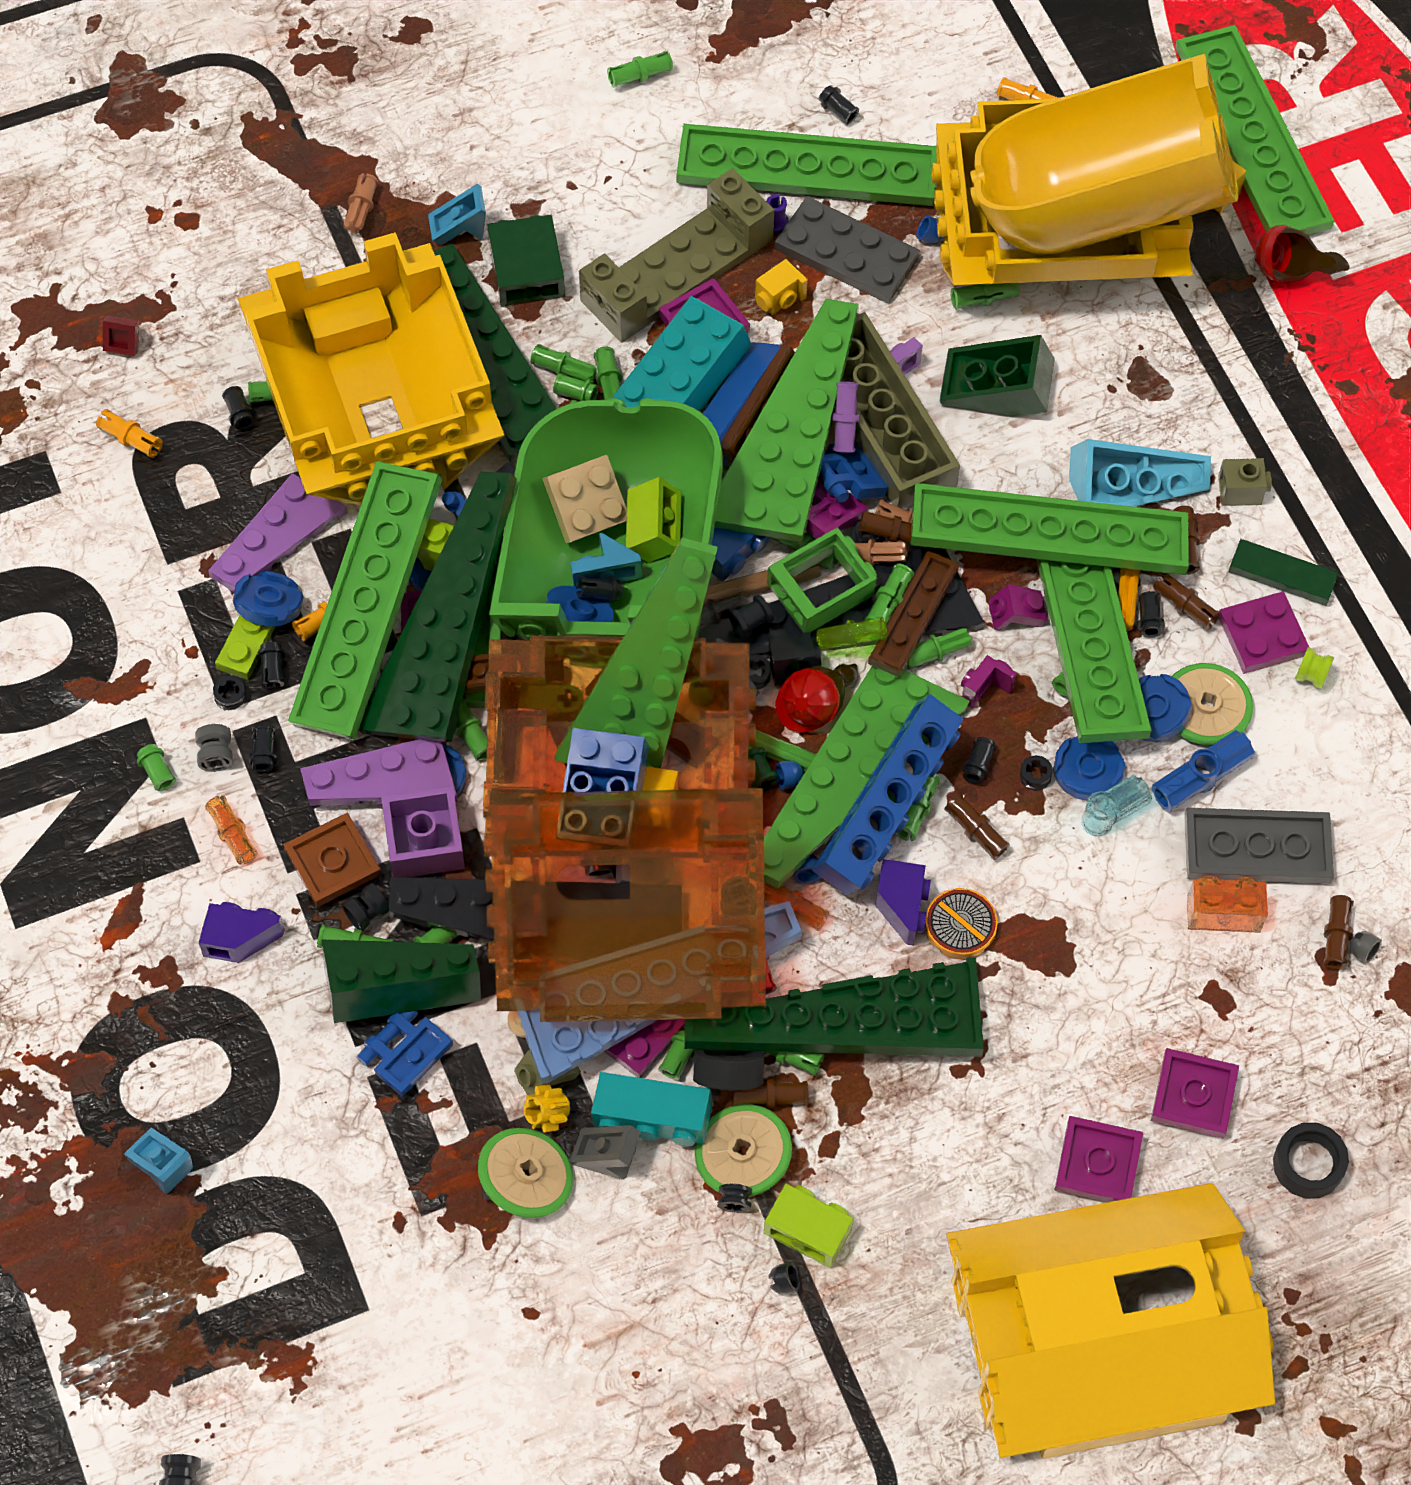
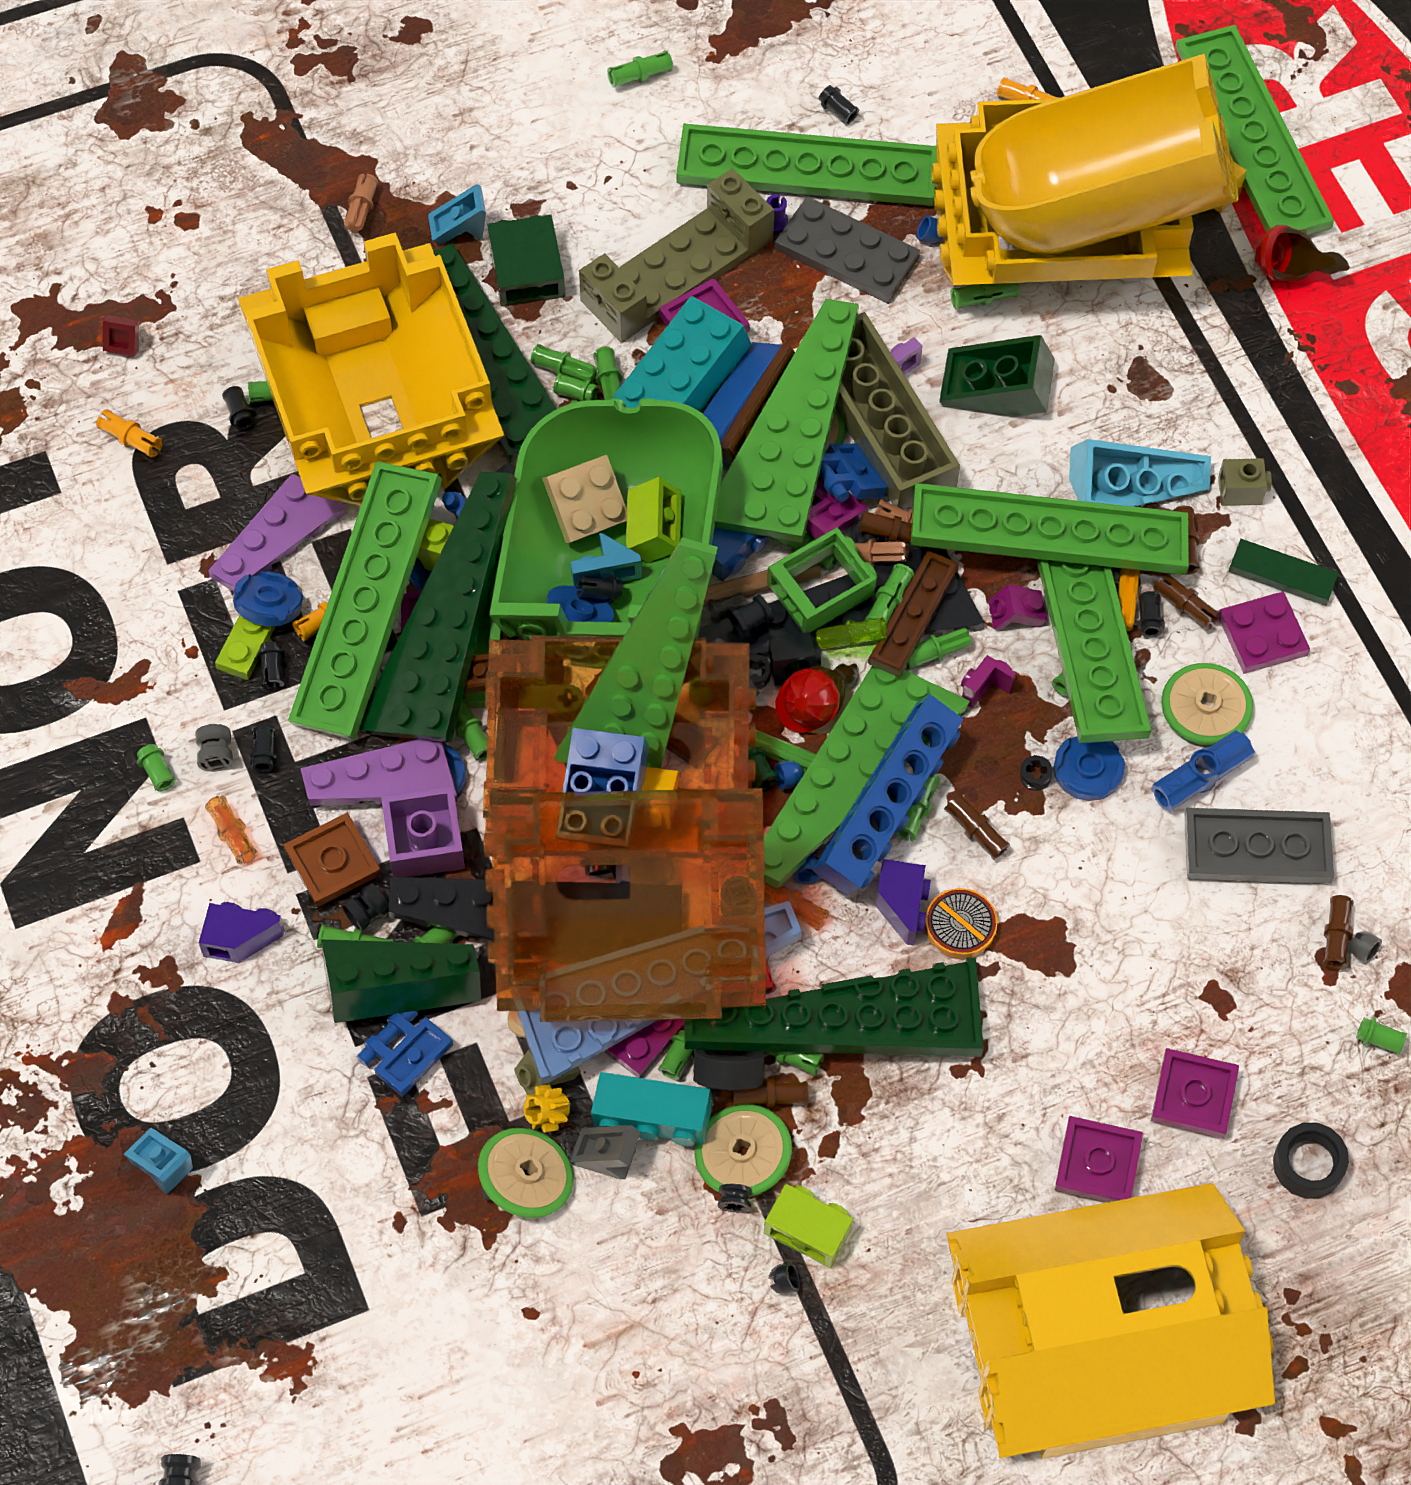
black bush [213,675,246,710] -> none
yellow brick [755,259,808,315] -> none
medium lavender pin [832,382,860,452] -> none
black pin [962,737,997,784] -> none
clear light blue piece [1081,775,1152,836] -> none
blue tile [1139,674,1192,742] -> none
clear orange brick [1187,876,1268,933] -> none
lime wheel [1295,647,1335,689] -> none
none -> bright green pin [1356,1017,1407,1055]

